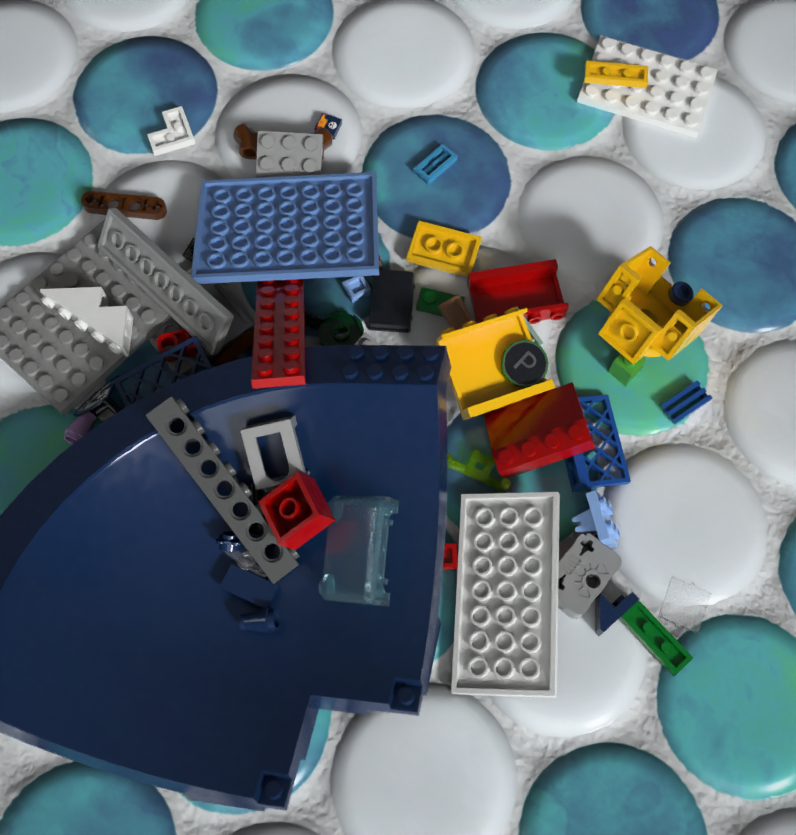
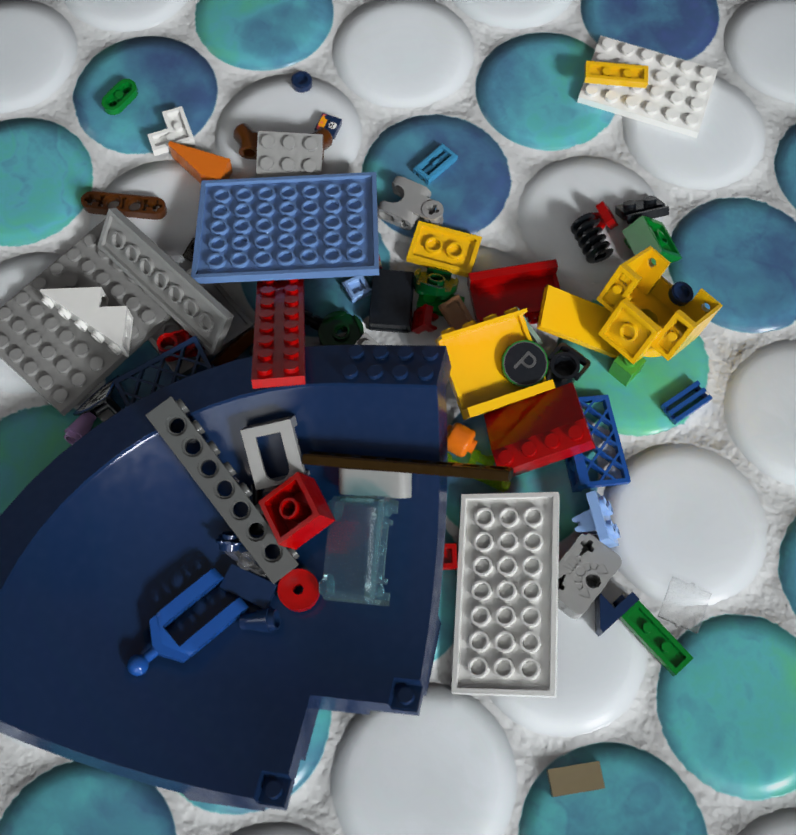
none -> green plate [101,79,138,115]
none -> blue piece [127,568,249,676]
none -> orange slope [168,141,233,184]
none -> red piece [277,569,320,612]
none -> dark blue tile [291,71,312,93]
none -> dark brown tile [302,451,514,482]
none -> light grey beam [338,467,412,498]
none -> light grey piece [377,176,444,230]
none -> red tile [411,304,439,334]
none -> dark green plate [413,267,459,300]
none -> orange head [447,422,478,457]
none -> yellow tile [537,285,620,359]
none -> black piece [546,343,591,389]
none -> dark tan tile [546,761,605,797]
none -> black piece [571,212,613,263]
none -> red tile [593,201,618,230]
none -> black plate [615,196,669,224]
none -> green slope [622,215,682,265]

